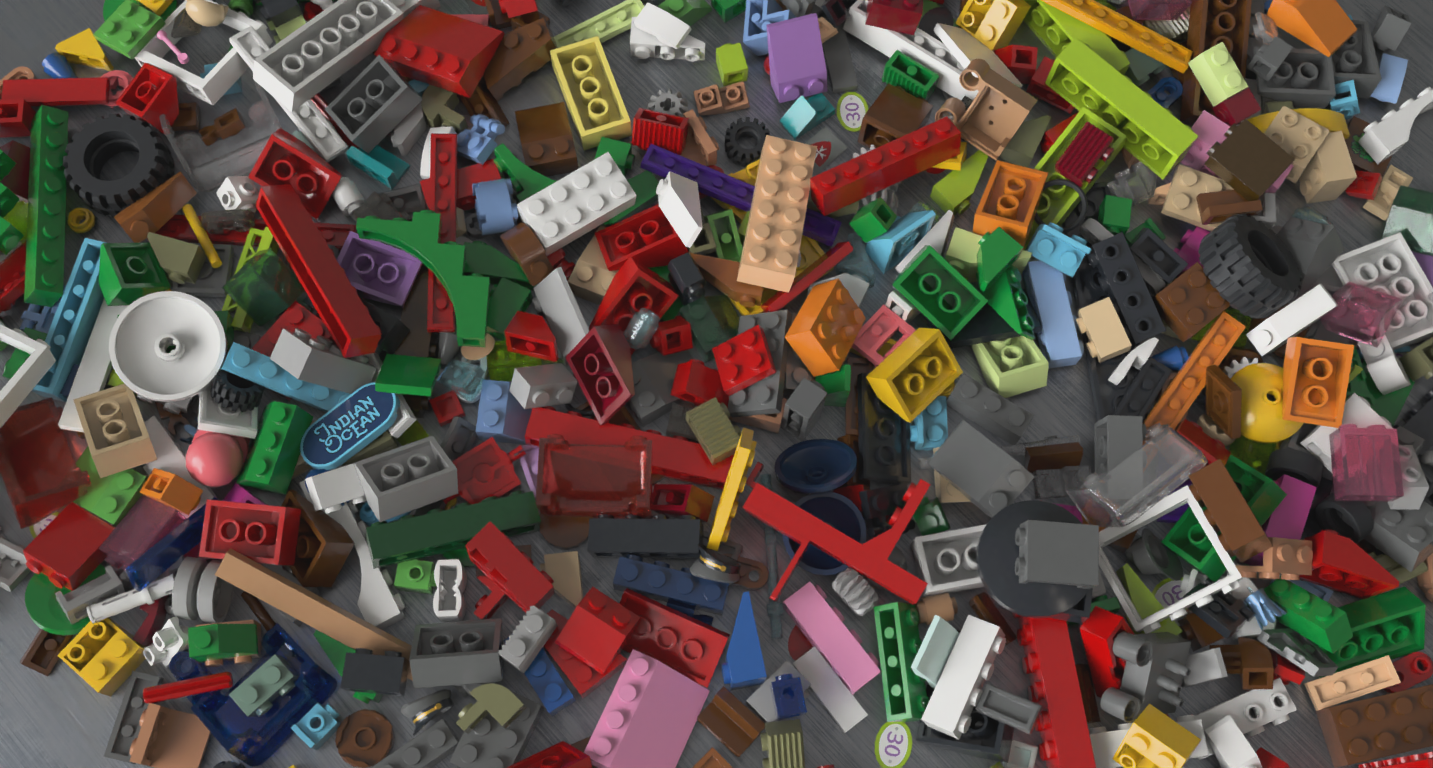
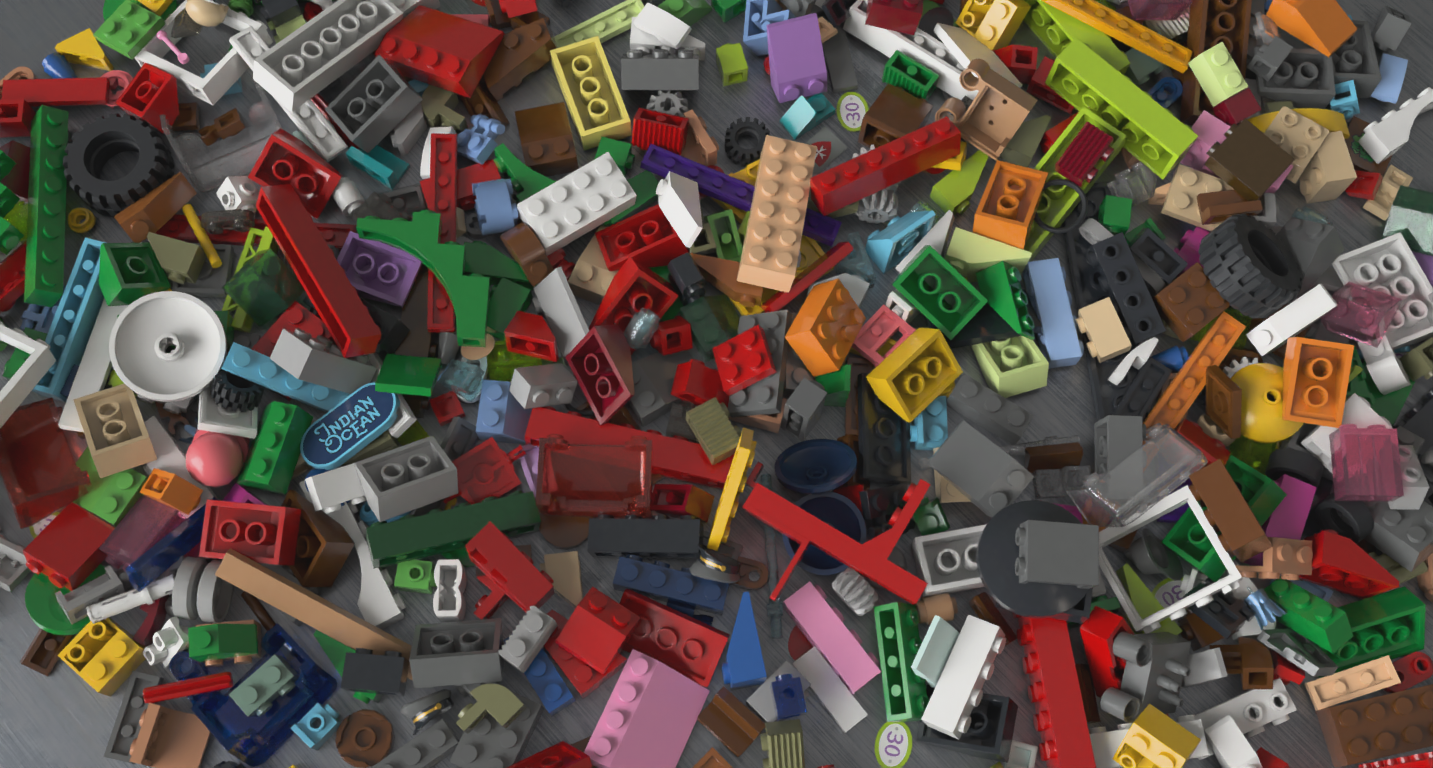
nougat slope [693,81,750,115] -> none
green brick [849,197,897,243] -> none
dark grey tile [975,683,1042,735] -> none
green slope [977,227,1023,294] -> none
medium azure bracket [1025,222,1092,277] -> none
none -> dark grey brick [621,49,699,90]

